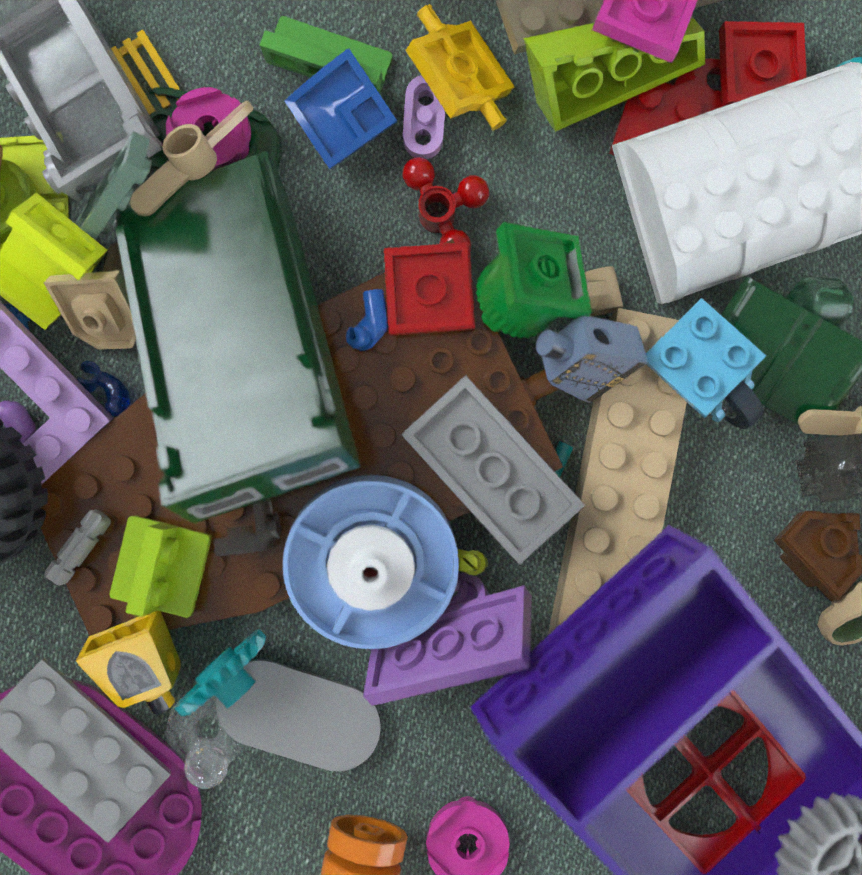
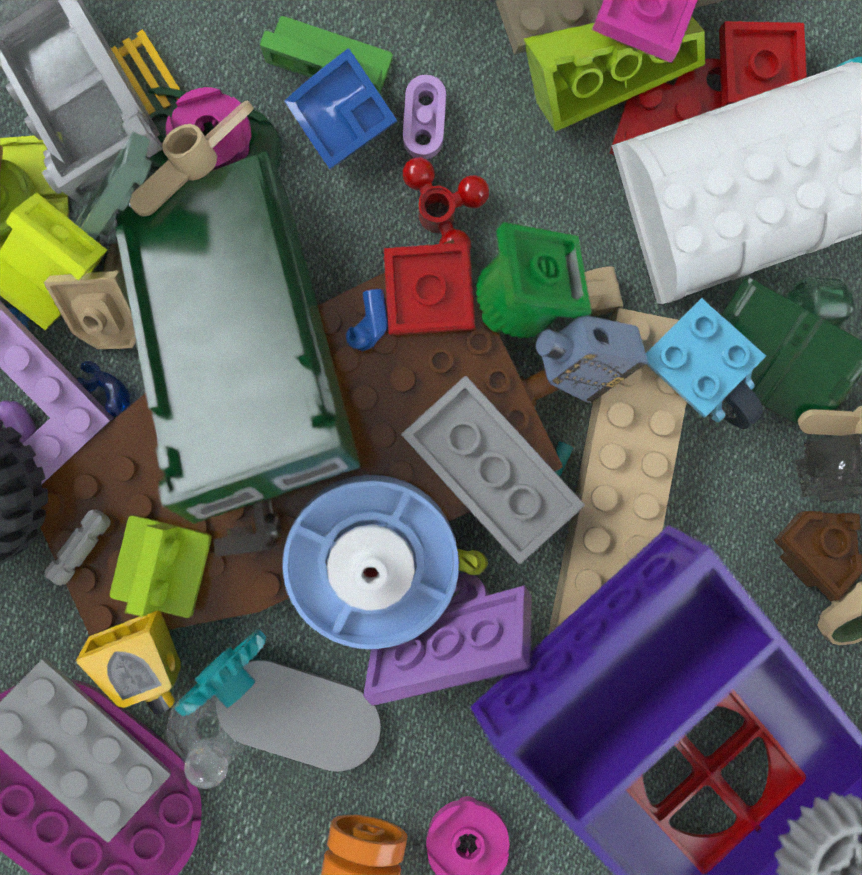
yellow plate [405,4,514,131] -> none

